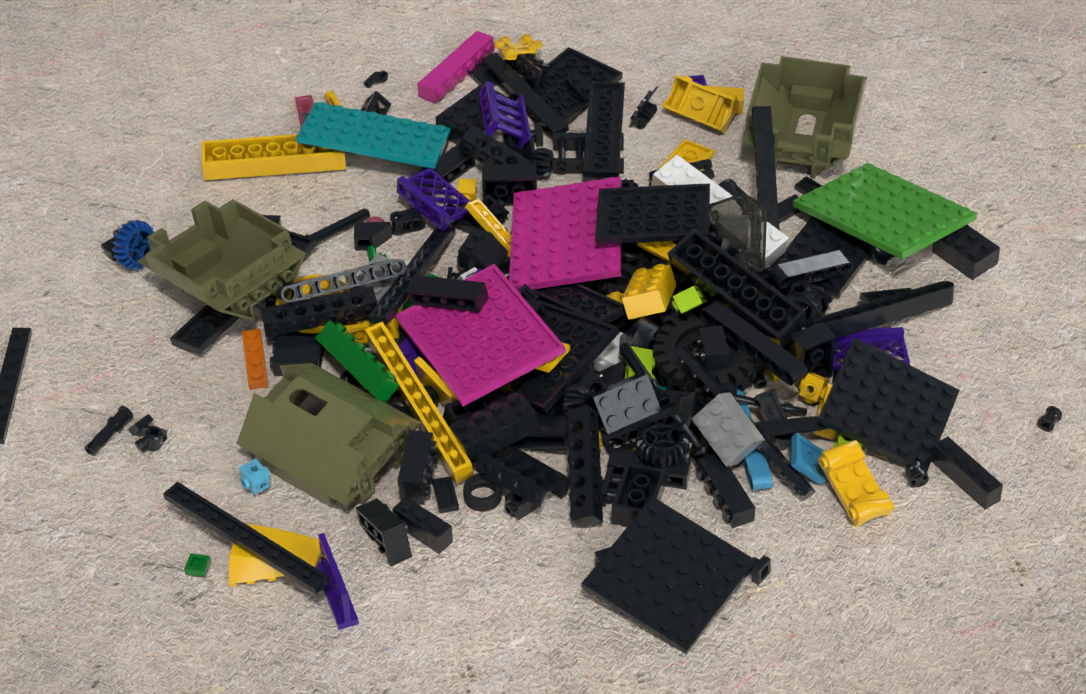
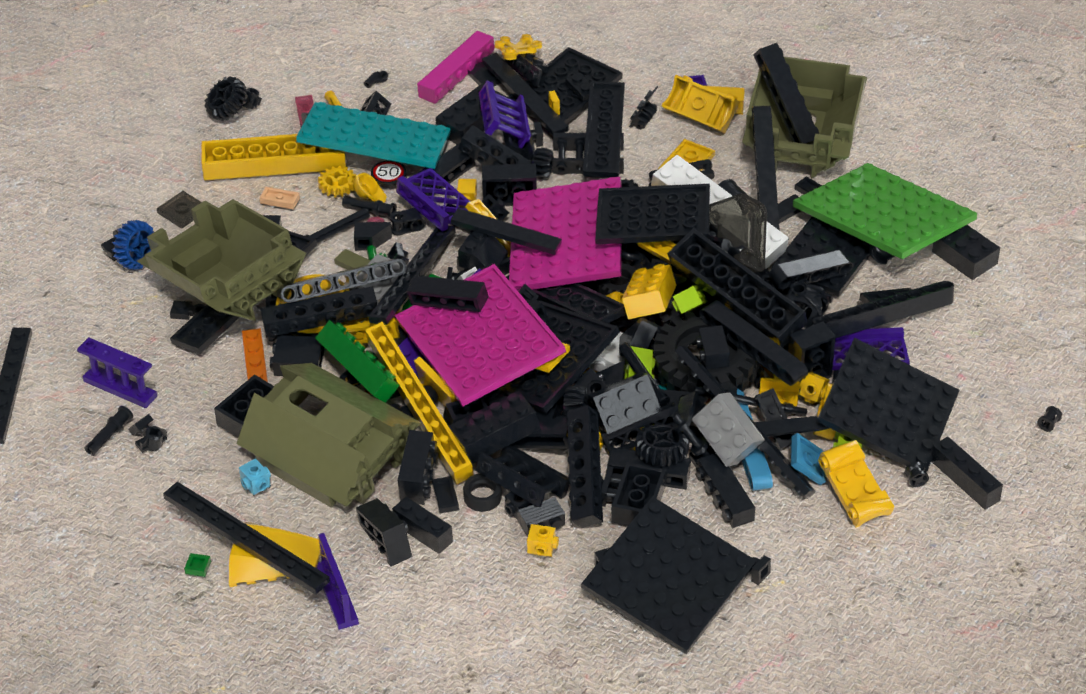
none -> dark purple fence [77,337,157,408]
none -> clear smoke tile [156,191,202,229]
none -> black plate [170,300,204,320]
none -> black gear [204,76,248,121]
none -> black brick [214,374,274,438]
none -> black gear [242,88,262,109]
none -> light nougat plate [259,187,300,210]
none -> yellow gear [318,166,356,197]
none -> olive tile [334,249,371,275]
none -> black pin [342,195,397,219]
none -> yellow cap [353,173,386,203]
none -> piece [371,160,406,185]
none -> black tile [387,242,409,265]
none -> black tile [451,208,562,255]
none -> black brick [517,497,565,537]
none -> yellow brick [527,524,559,557]
none -> yellow tile [548,90,560,115]
none -> black brick [753,43,819,145]
none -> yellow bracket [758,378,800,408]

